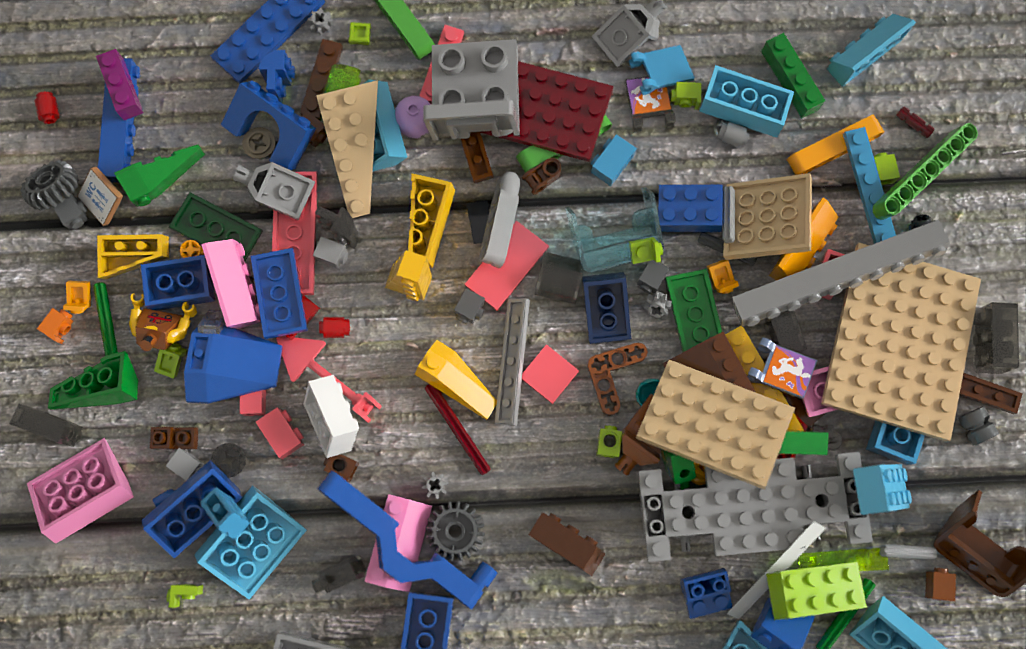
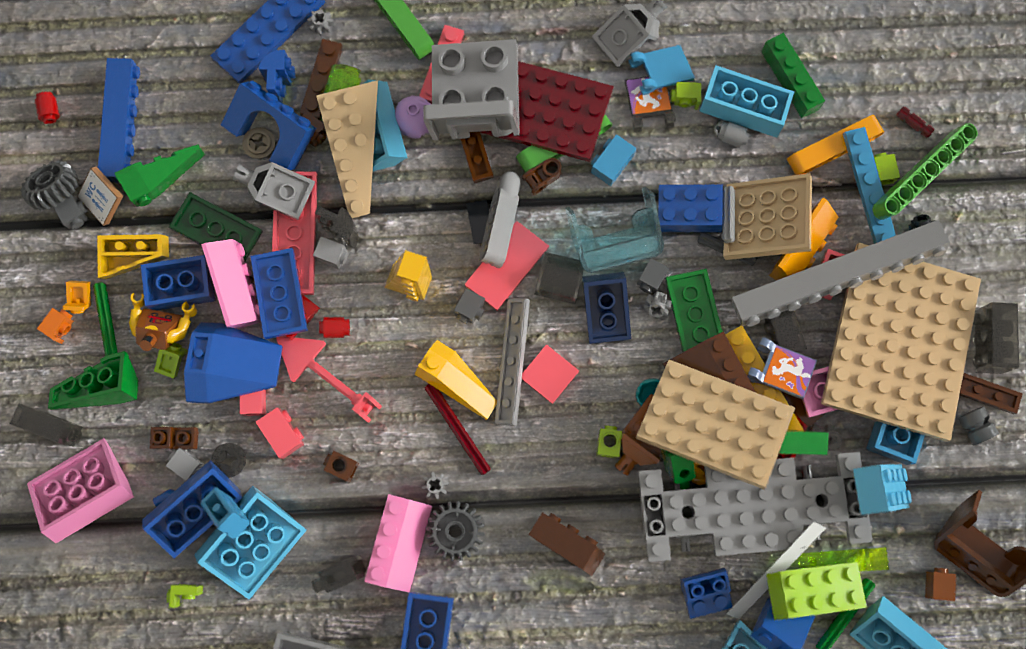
magenta brick [96,49,143,120] -> none
light orange wheel [180,240,204,258] -> none
clear tile [198,309,226,334] -> none
white brick [303,375,359,458] -> none
blue beam [317,470,498,610] -> none
lime tile [349,22,371,45] -> none
yellow wedge [408,174,455,268] -> none
dark orange beam [587,343,648,416] -> none
lime bracket [629,237,663,264] -> none
light orange bracket [707,259,739,294] -> none
medium azure slope [827,14,916,87] -> none
light grey axle [879,544,937,560] -> none

